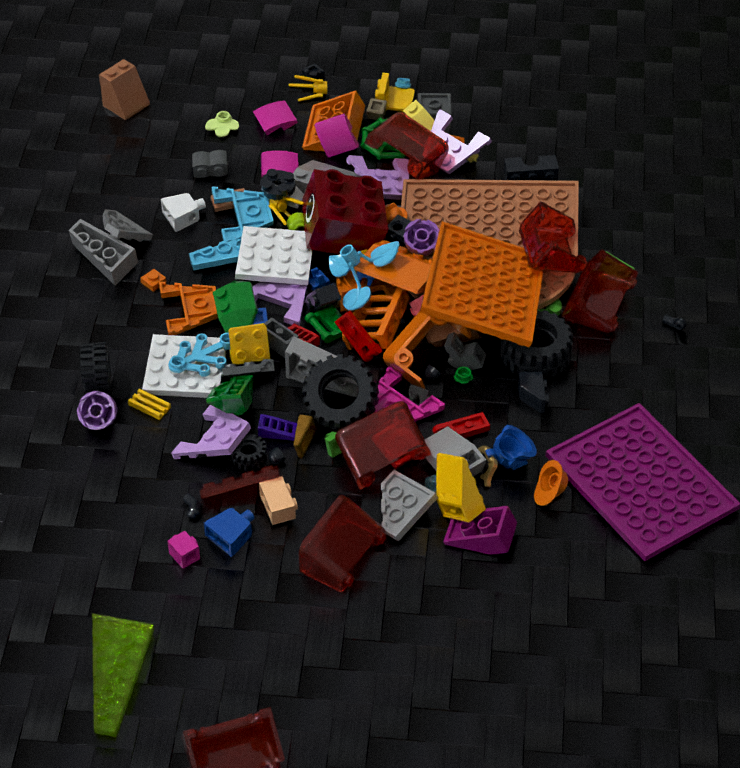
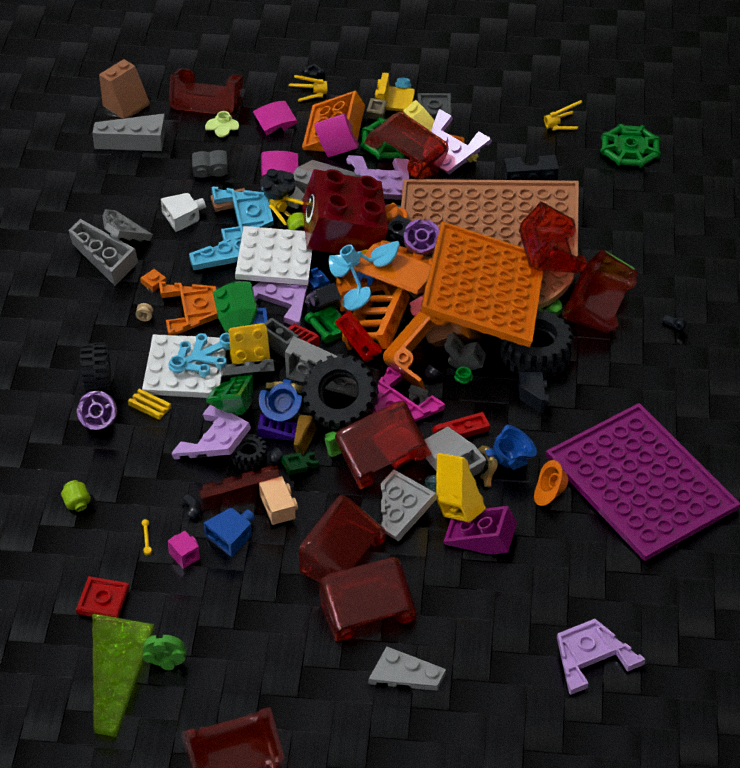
none -> lime head [61,480,91,512]
none -> red plate [76,576,130,621]
none -> light grey wedge [93,114,166,151]
none -> tan bush [135,303,153,321]
none -> yellow hinge [141,519,152,555]
none -> bright green plate [142,635,187,670]
none -> clear red windscreen [169,68,244,114]
none -> blue helmet [259,379,303,421]
none -> dark green plate [281,452,319,475]
none -> clear red windscreen [319,557,416,642]
none -> light grey wing [369,647,446,691]
none -> yellow plant [544,100,582,131]
none -> lavender wing [557,619,645,695]
none -> green plate [600,124,661,168]

